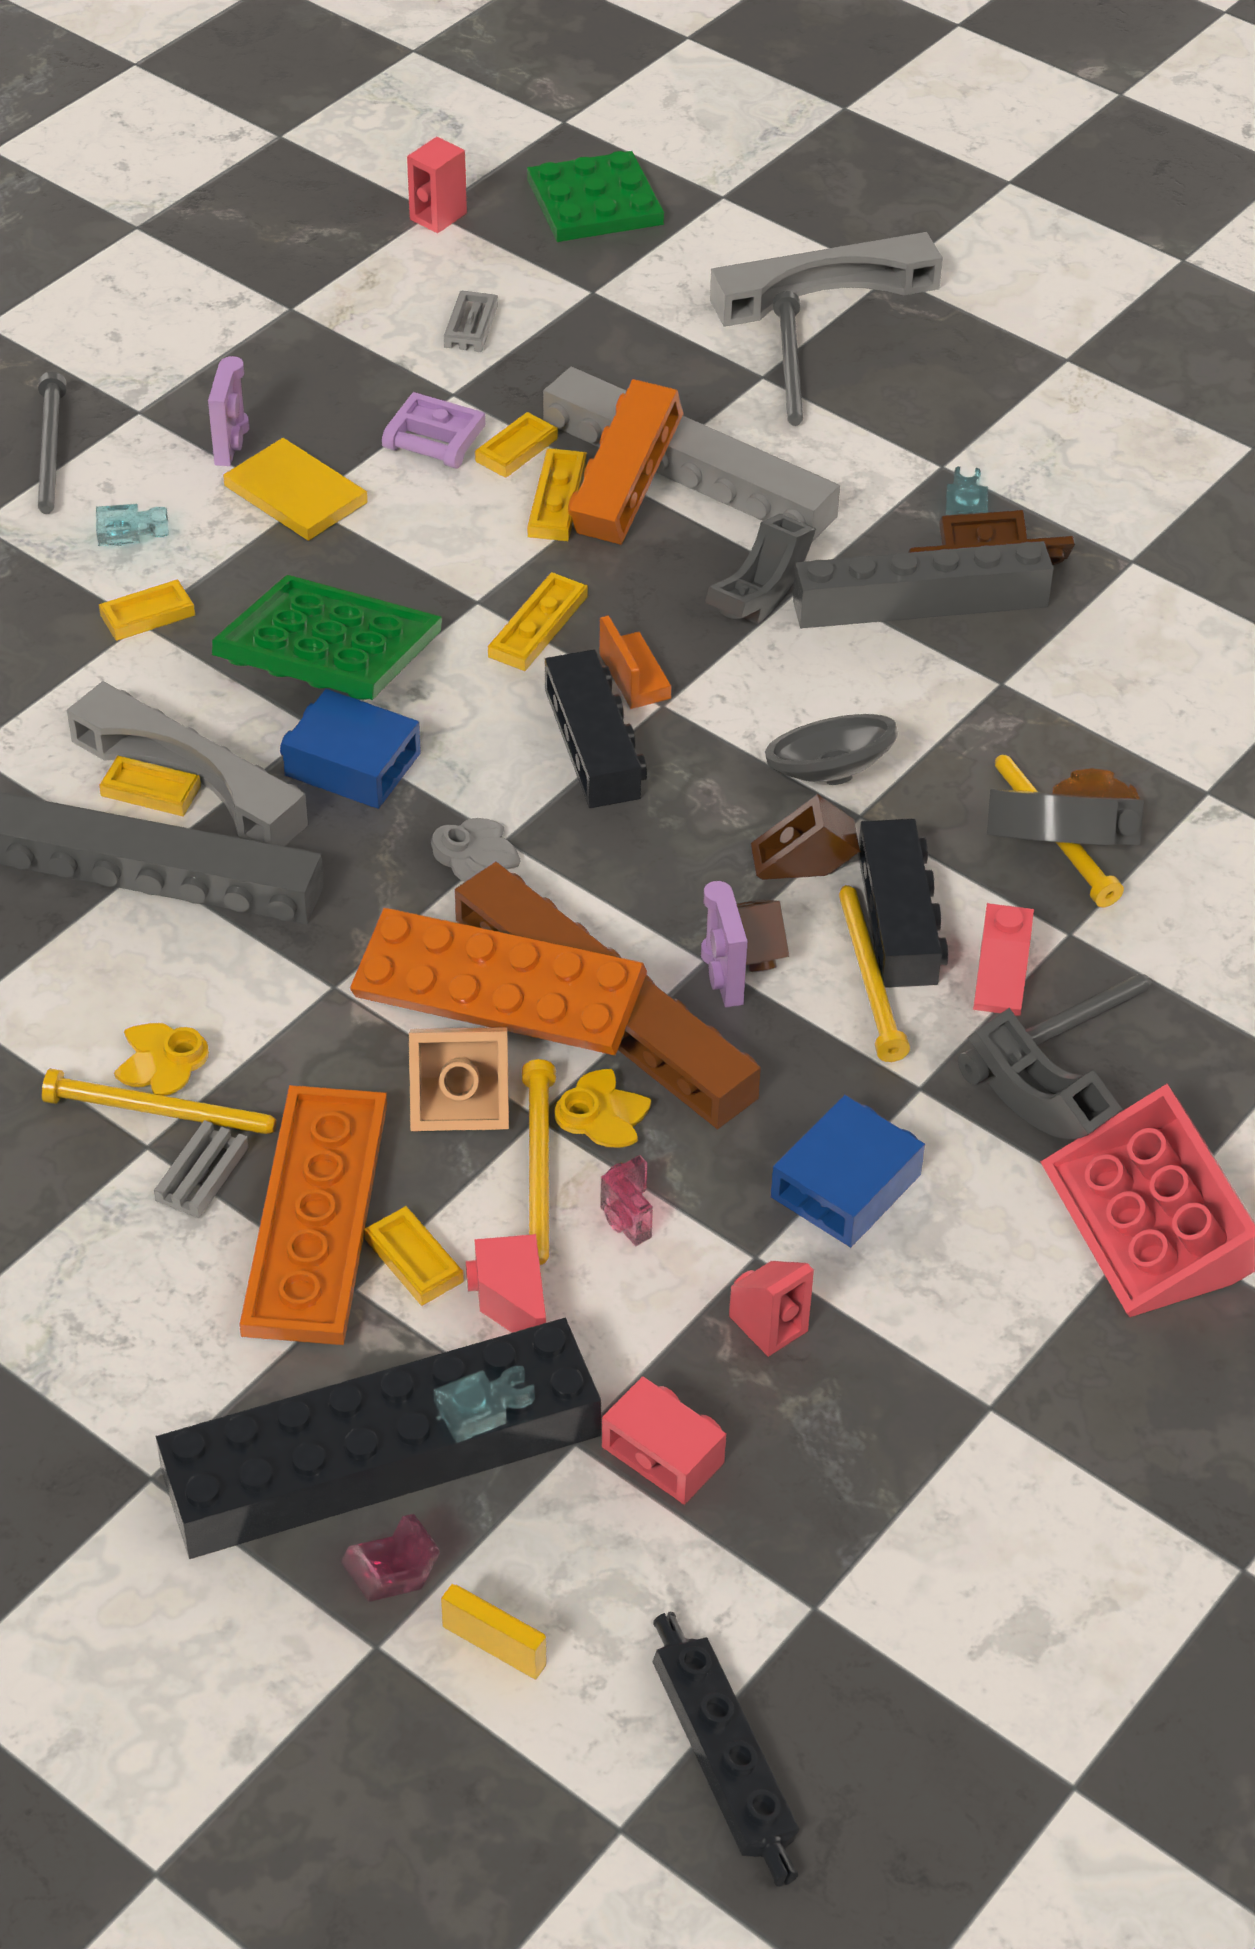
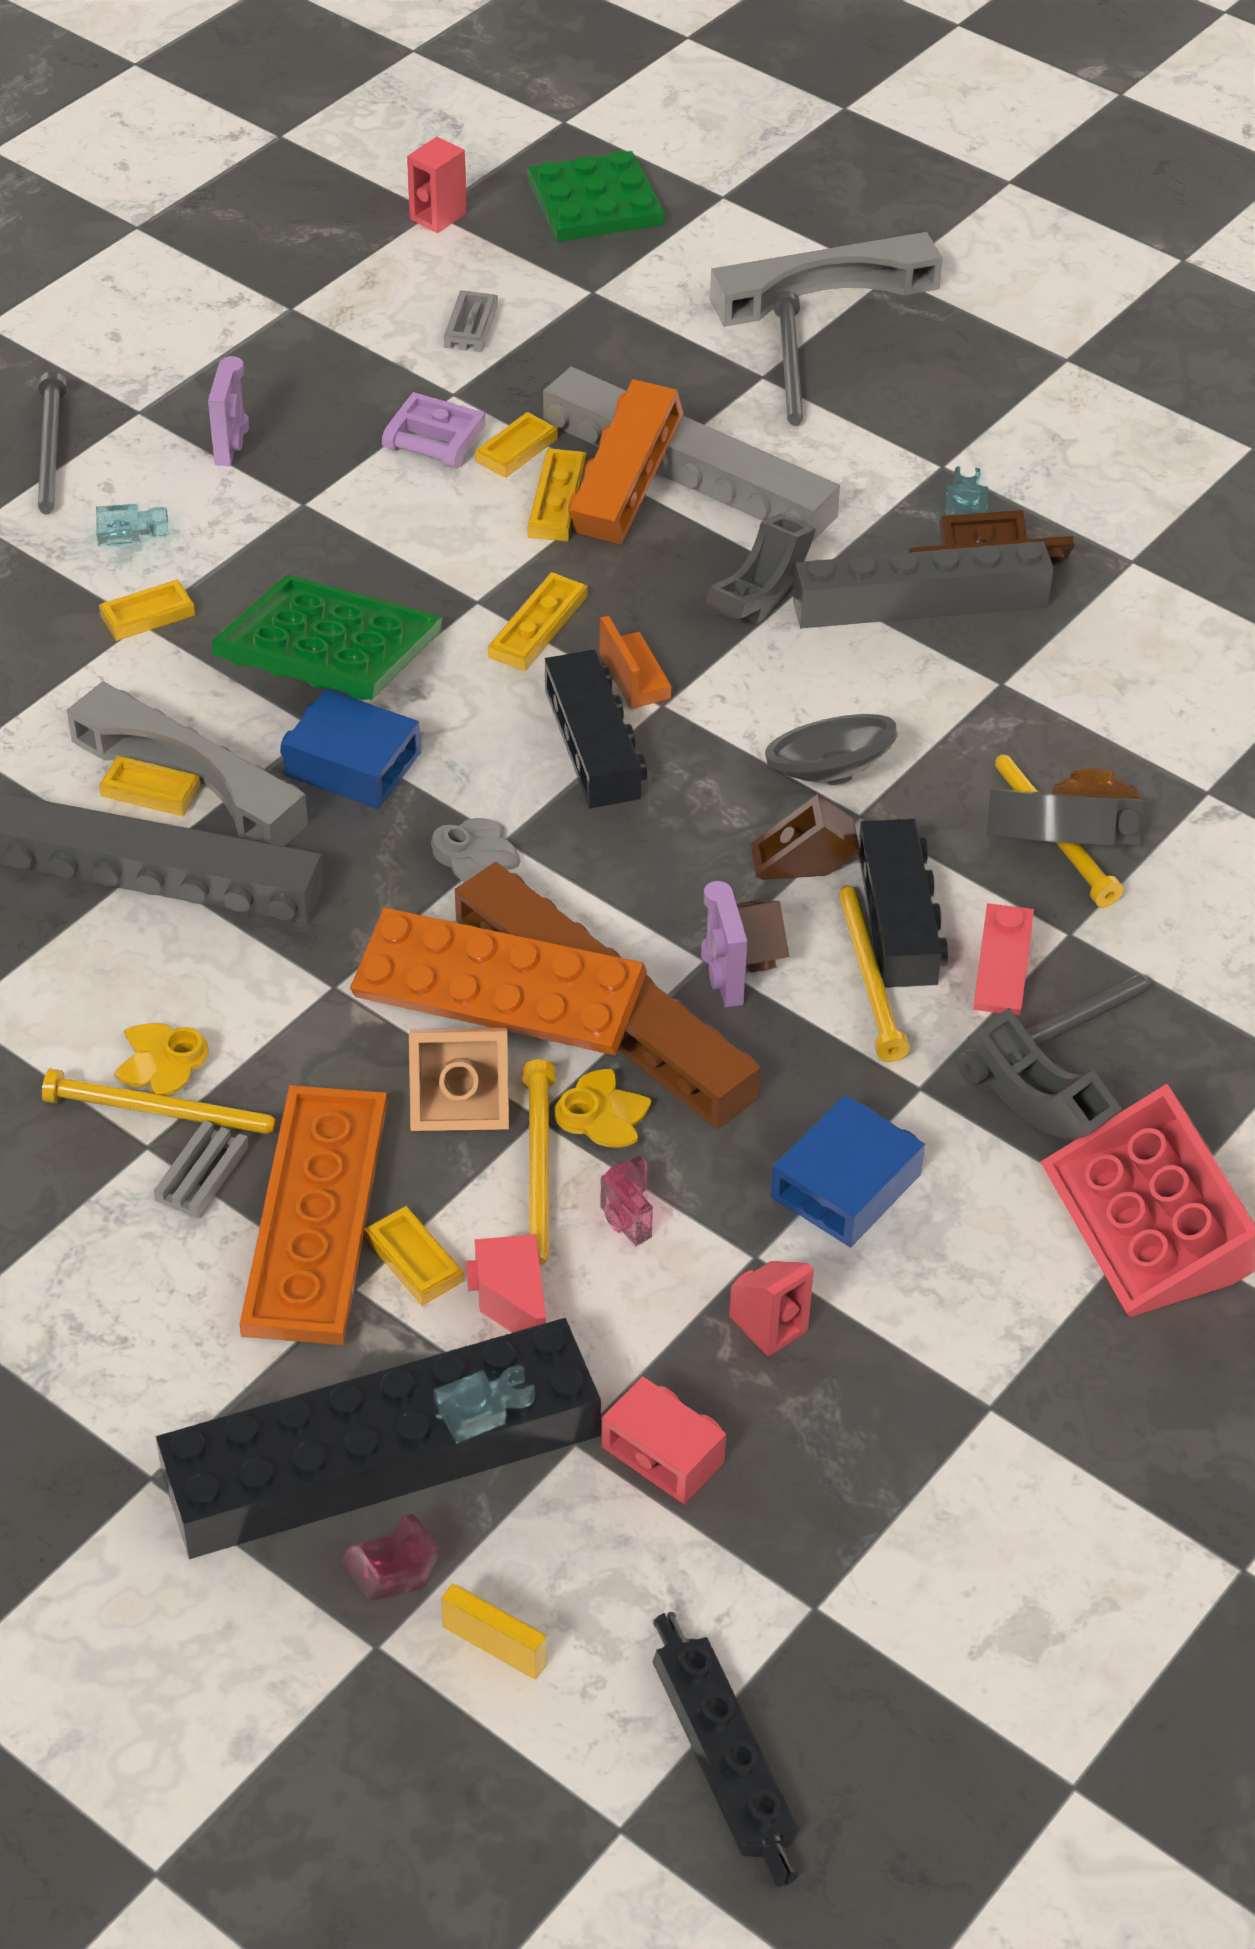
yellow tile [223,438,368,541] -> none

